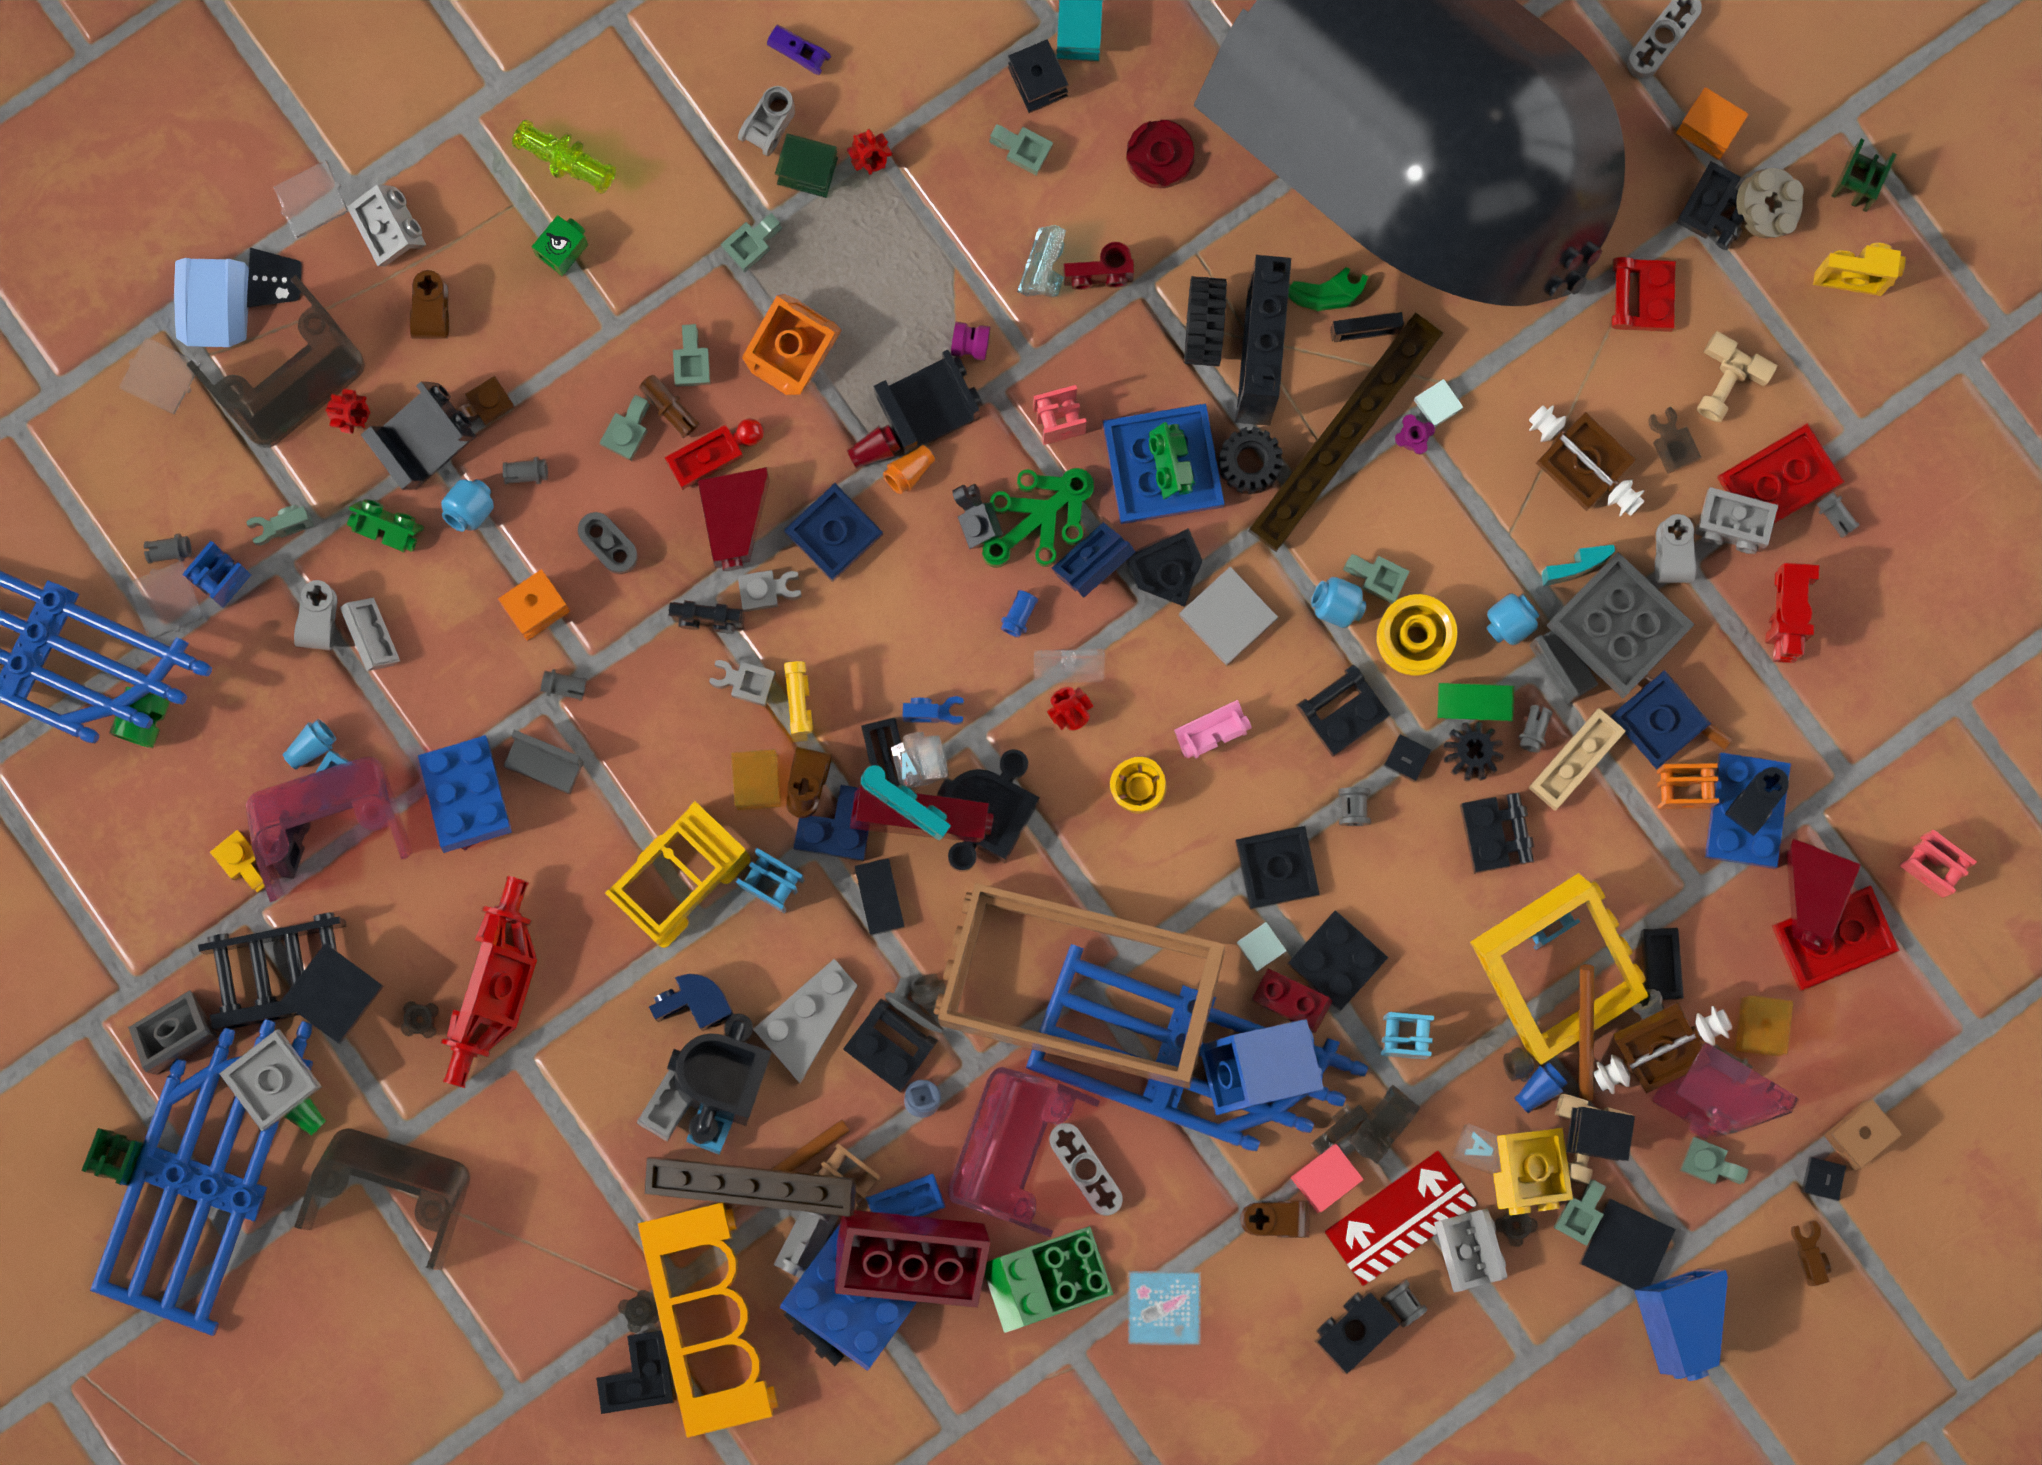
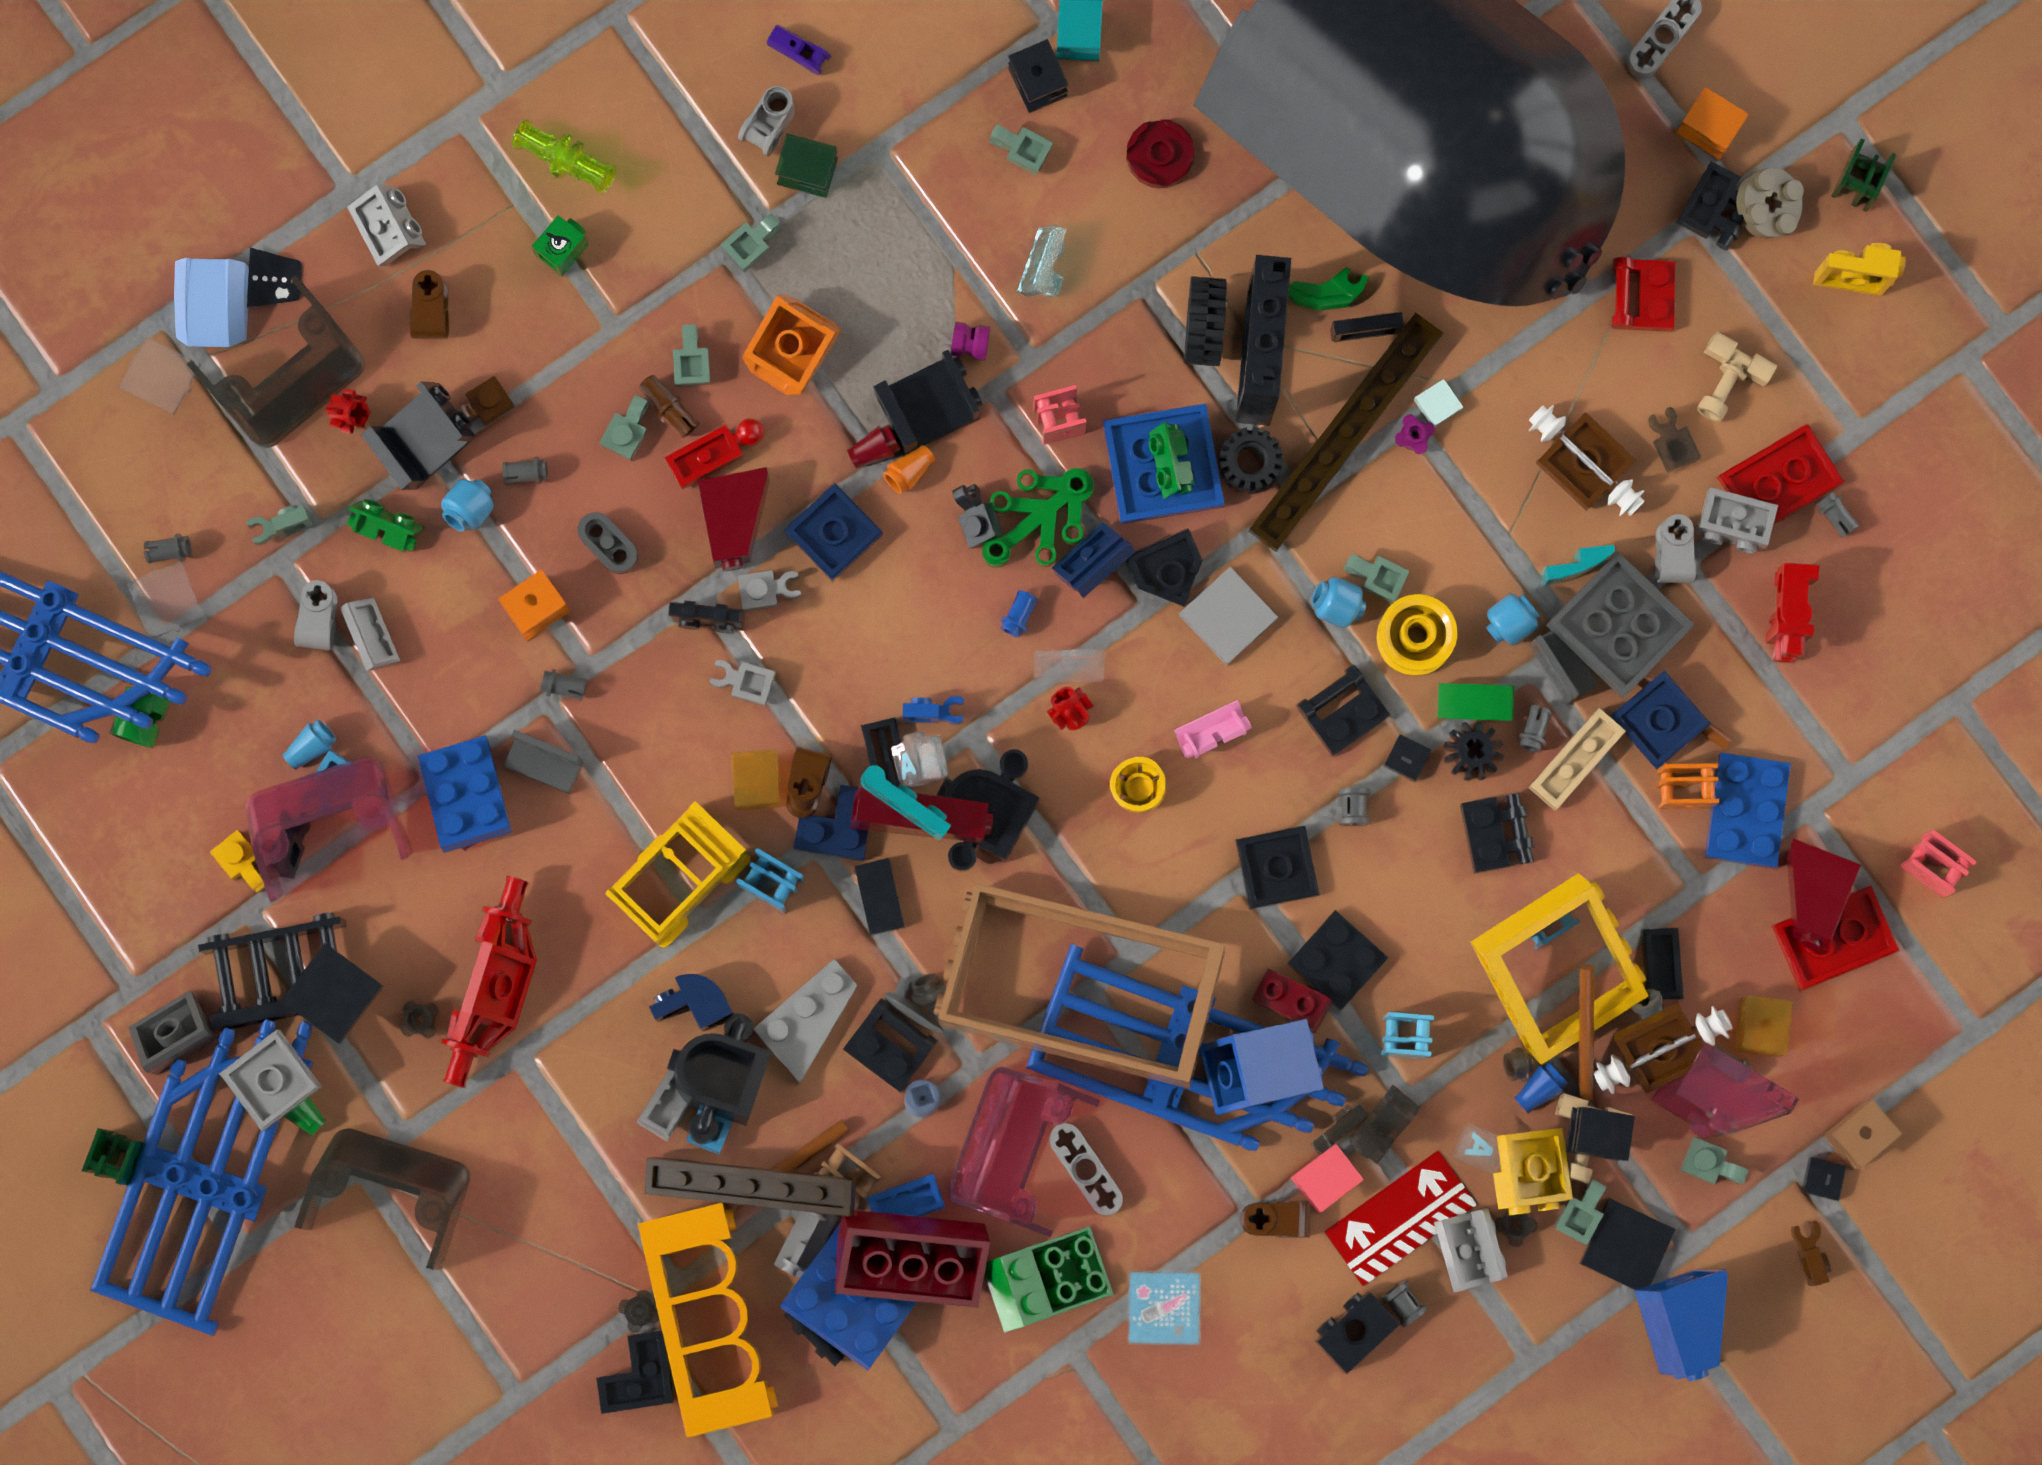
blue piece [182,541,251,608] -> none
clear piece [273,160,349,238] -> none
yellow plate [784,661,813,742] -> none
red gear [847,129,893,175] -> none
dark red plate [1063,242,1134,290] -> none
light aqua tile [1237,922,1286,972] -> none
black piece [1725,767,1789,836] -> none

